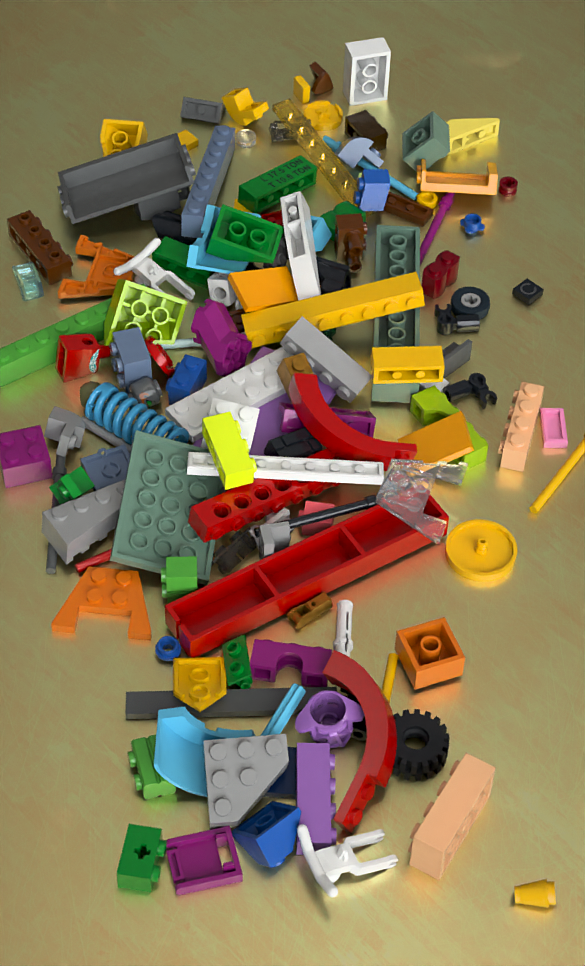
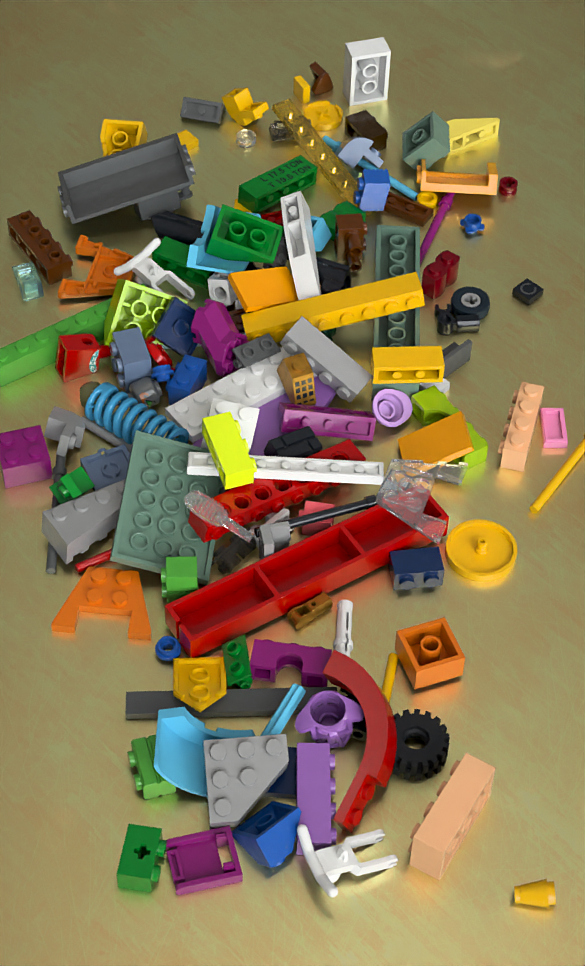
sand blue brick [181,125,235,238] -> none
red arch [288,373,417,472] -> none
black bar [443,373,497,409] -> none
none -> dark blue tile [150,297,198,357]
none -> blue plate [151,365,174,382]
none -> clear piece [184,490,254,543]
none -> dark grey hinge [232,333,281,369]
none -> lavender piece [372,389,413,427]
none -> dark blue brick [388,546,445,590]

